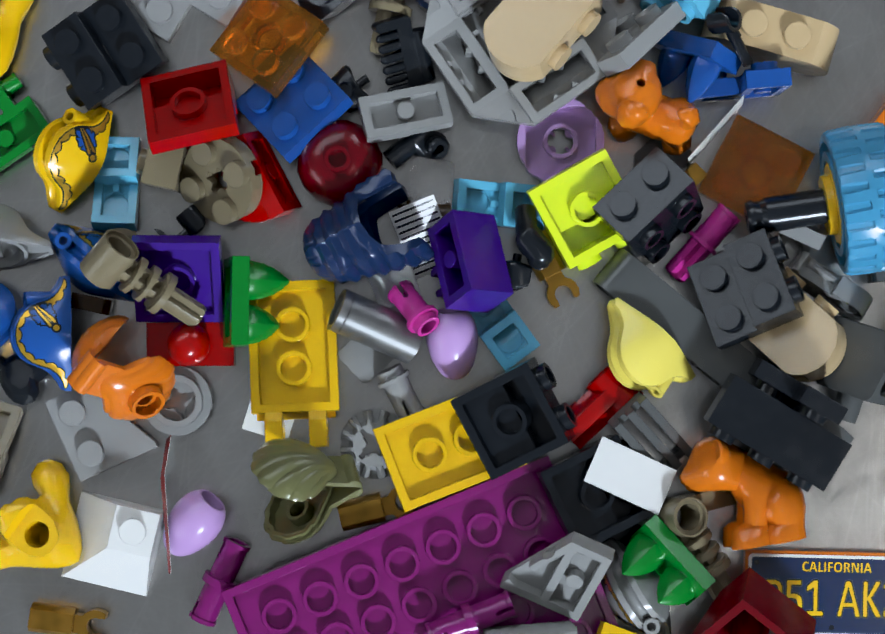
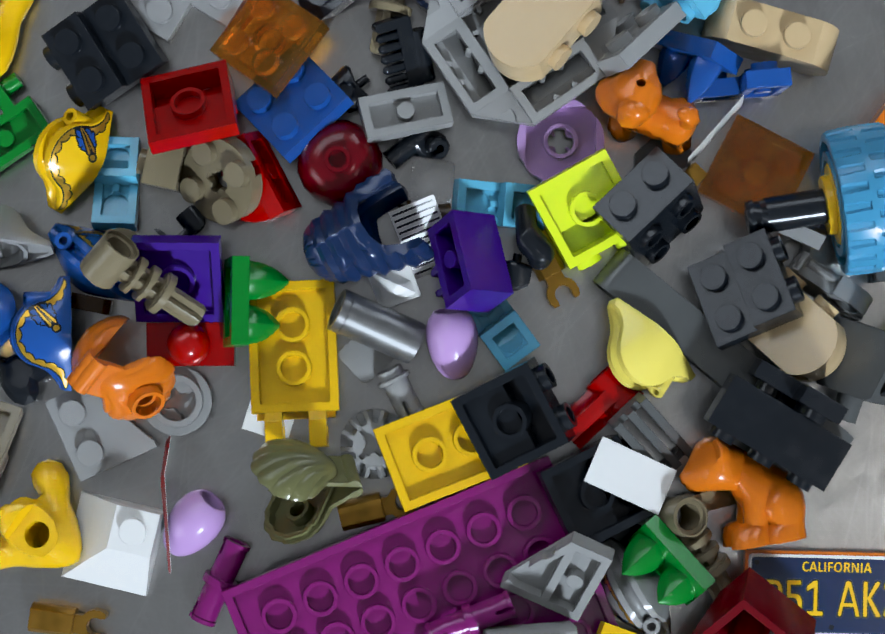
dark pink pin [388,280,440,337] -> none
dark pink axle [666,203,741,283] -> none
black hand [706,6,753,67] -> none

